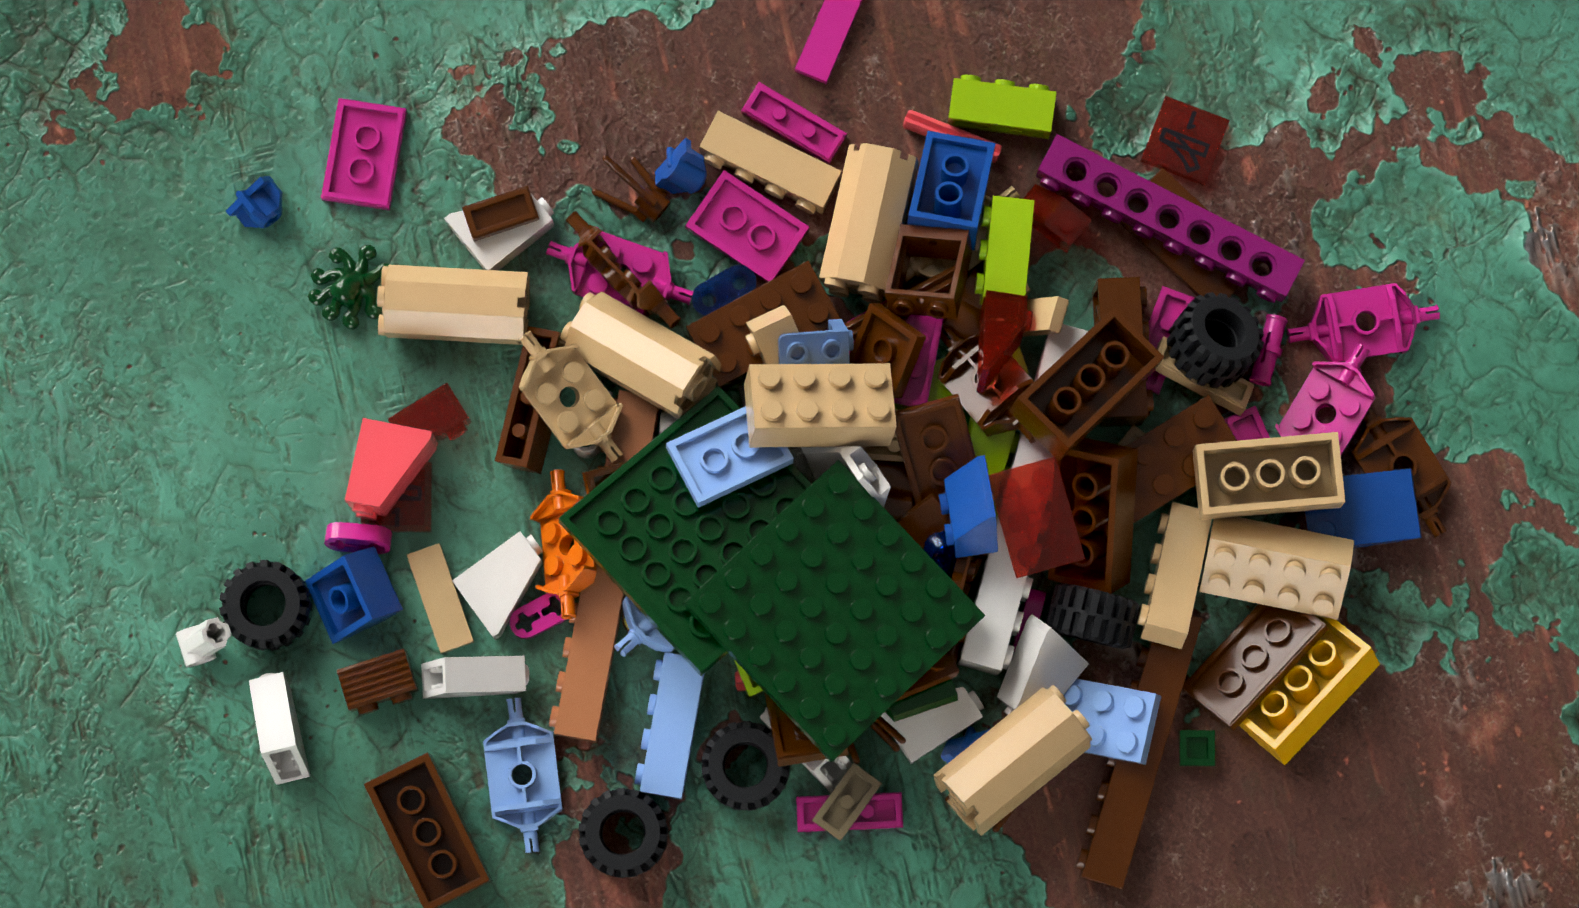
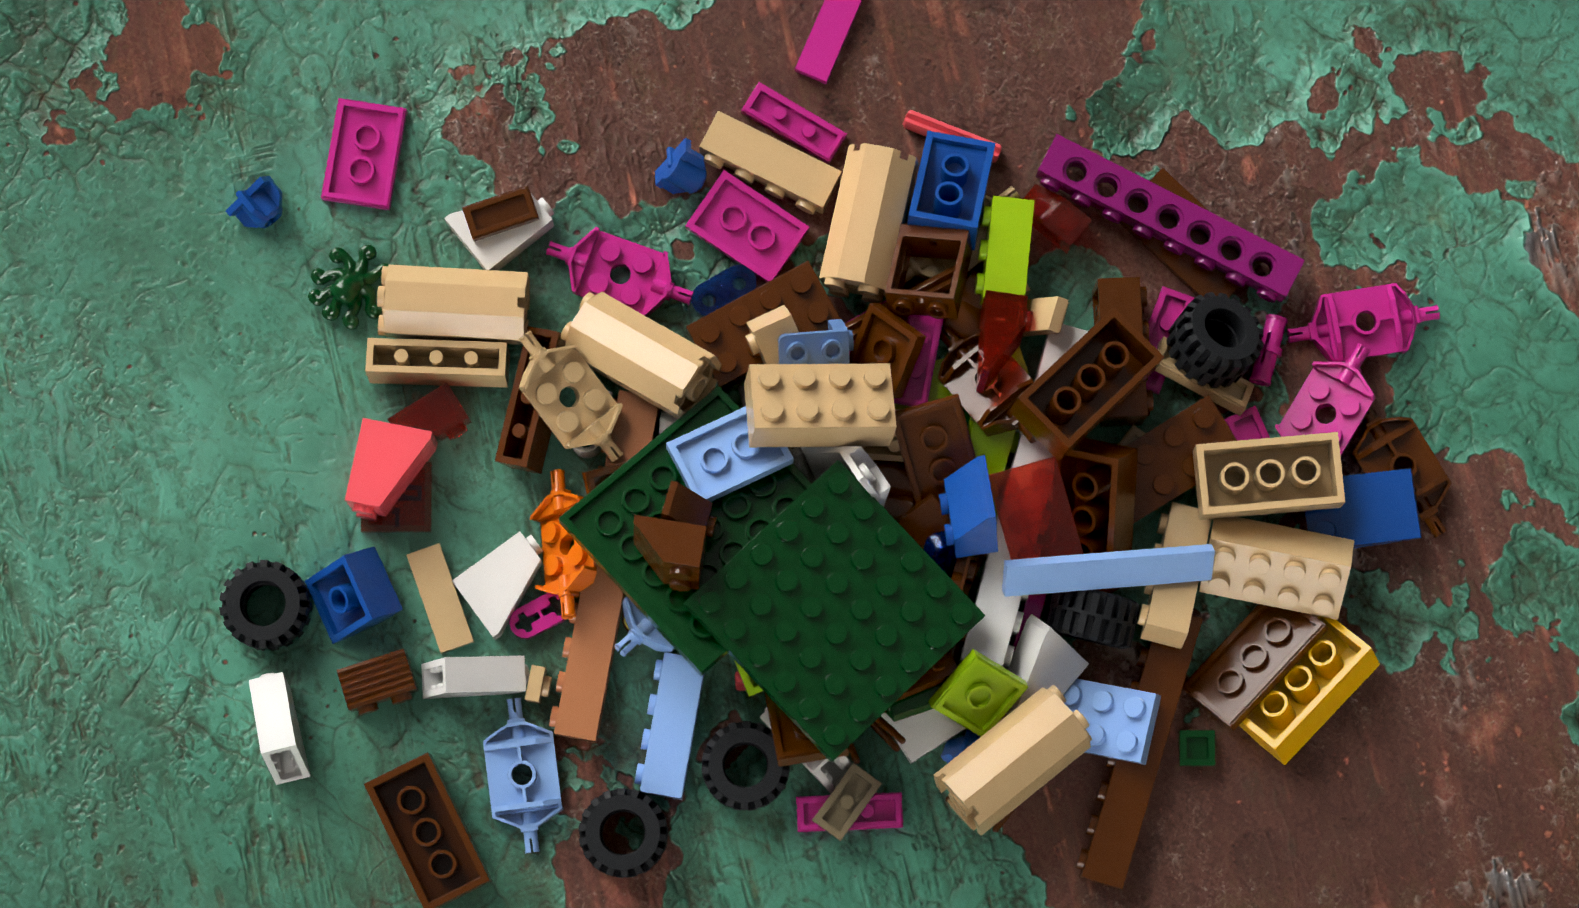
white piece [176,617,231,667] -> none
dark pink beam [324,522,392,554] -> none
reddish brown plate [566,211,681,329] -> none
reddish brown plant [592,155,671,223] -> none
lime brick [947,75,1056,139] -> none
clear red tile [1140,96,1230,185] -> none
none -> tan brick [365,338,510,388]
none -> tan plate [525,665,552,704]
none -> reddish brown slope [633,515,707,591]
none -> reddish brown slope [661,480,717,538]
none -> lime tile [929,649,1028,737]
none -> light blue tile [1002,544,1215,597]

